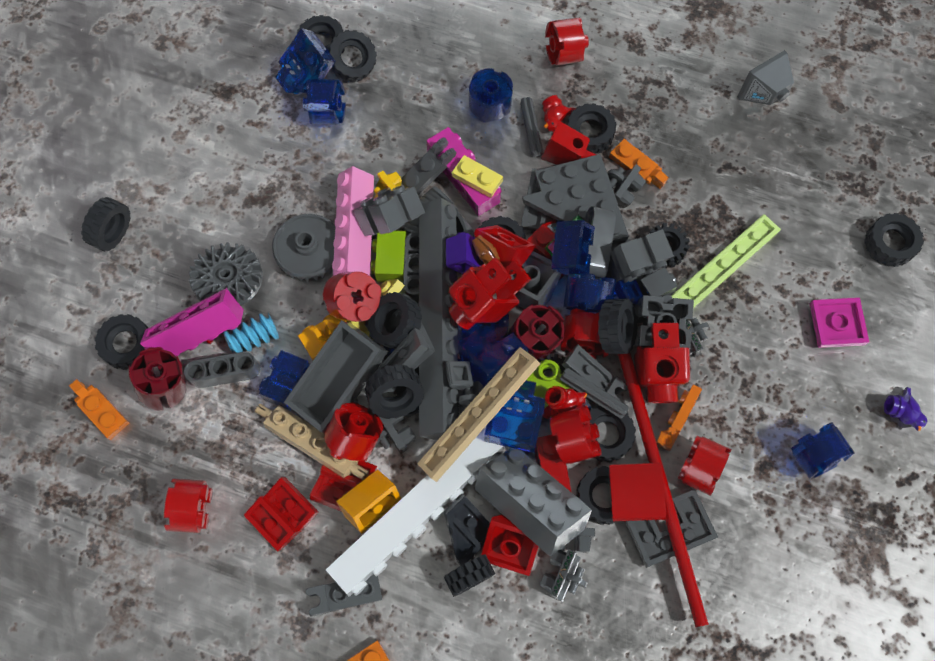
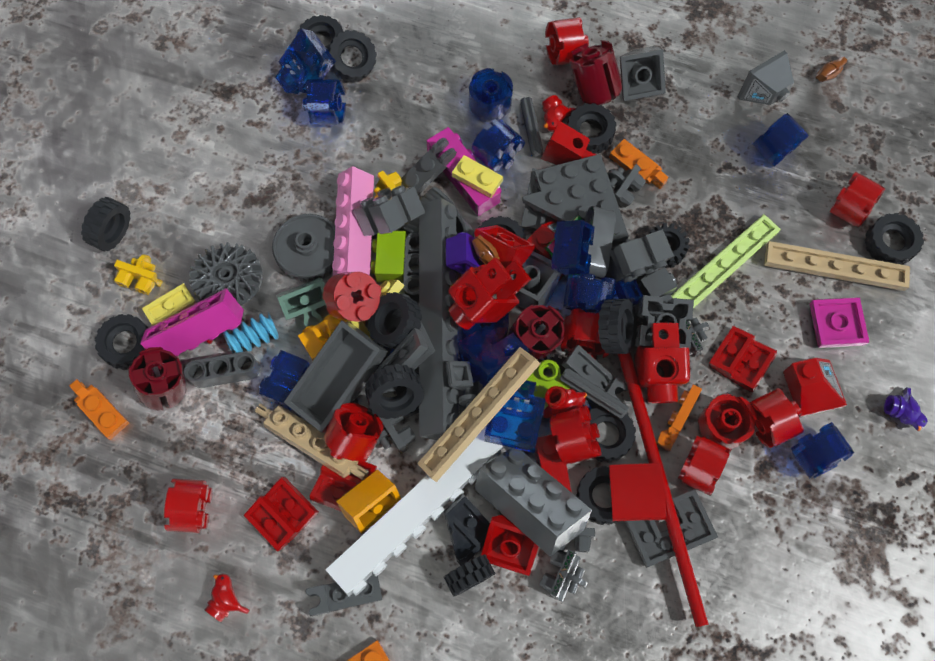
none -> yellow hips [114,254,163,295]
none -> light yellow plate [142,283,197,326]
none -> red animal [204,574,250,622]
none -> sand green brick [276,278,326,328]
none -> clear blue brick [472,119,525,172]
none -> dark red cylinder [569,40,622,106]
none -> dark grey slope [620,46,666,101]
none -> red brick [698,394,757,449]
none -> red slope [709,326,777,393]
none -> red brick [750,388,804,448]
none -> clear blue brick [752,113,809,167]
none -> tan plate [764,241,910,291]
none -> red slope [783,358,847,417]
none -> dark orange piece [815,56,847,82]
none -> red brick [830,172,886,228]

